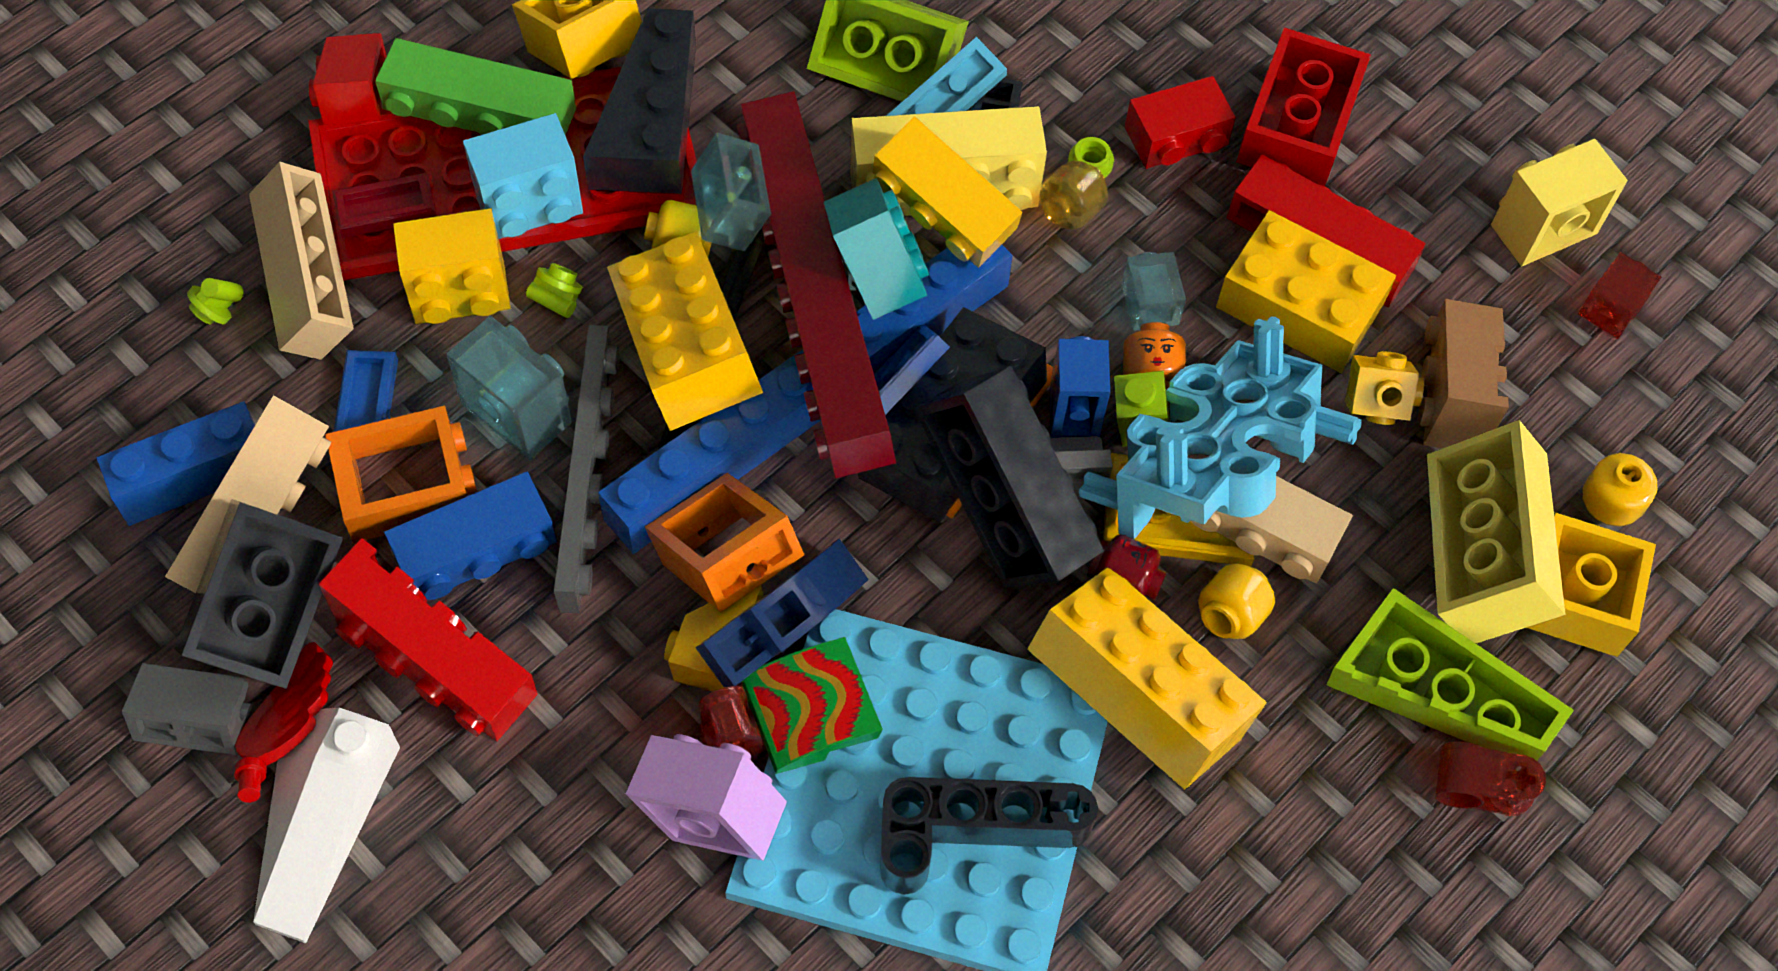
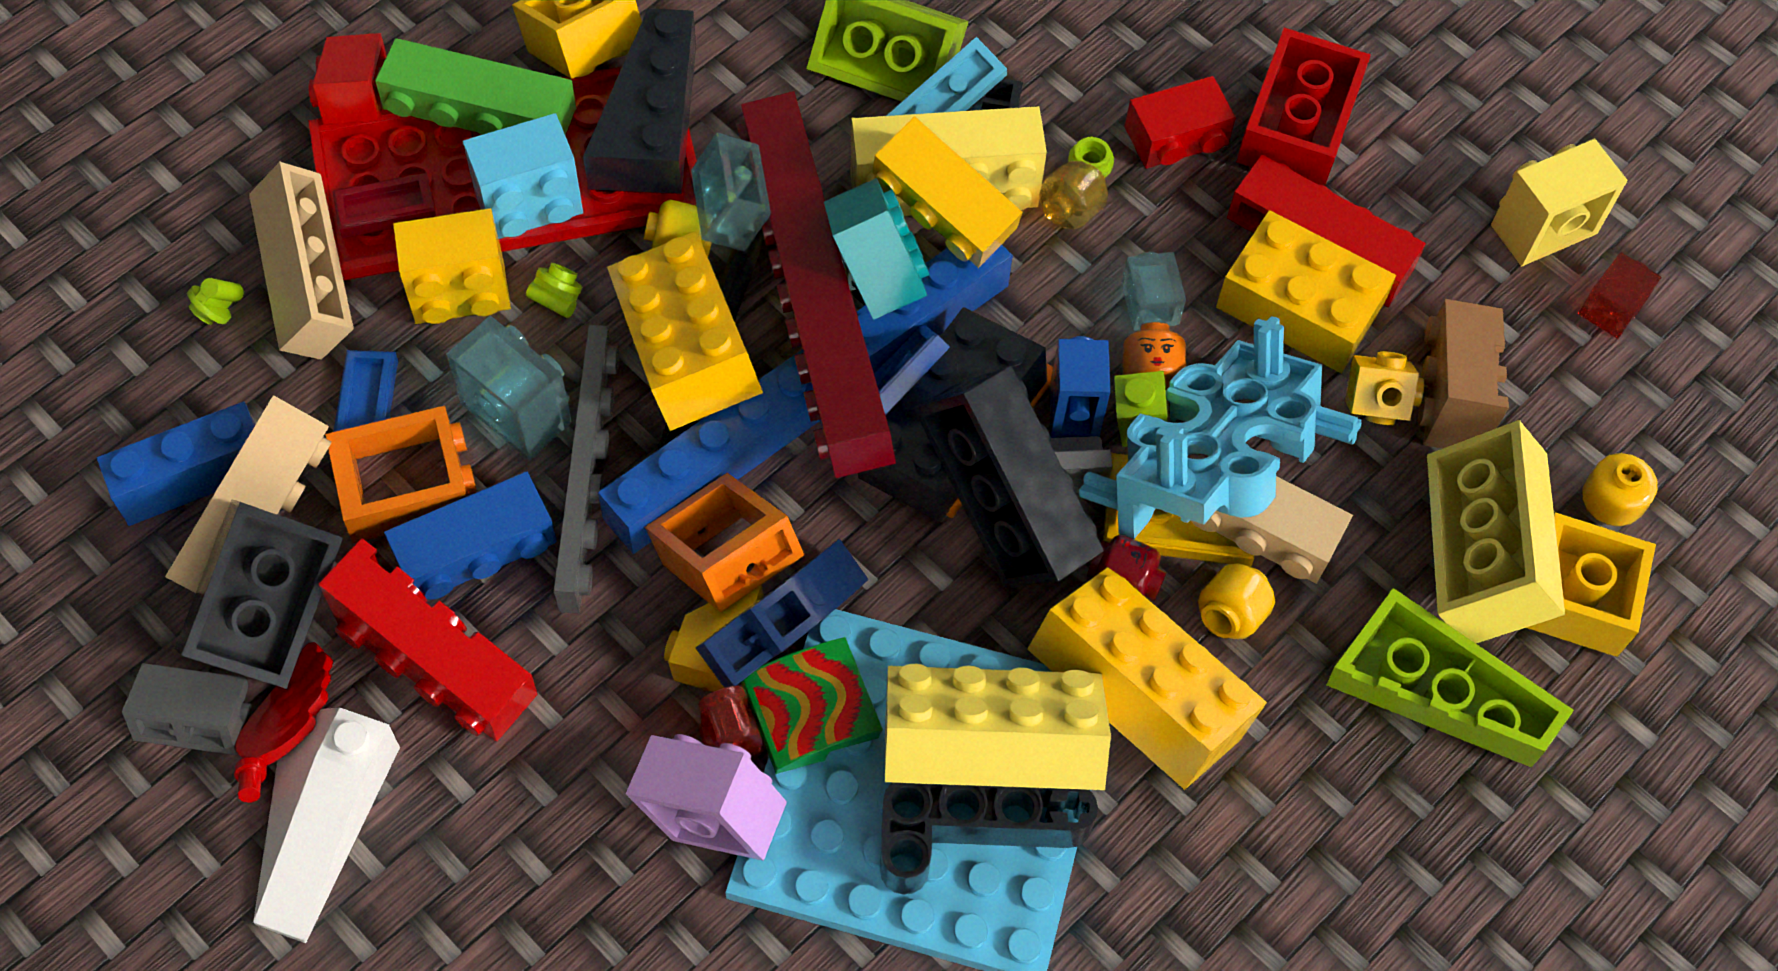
clear red piece [1435,742,1546,816] -> none
none -> light yellow brick [885,664,1111,790]

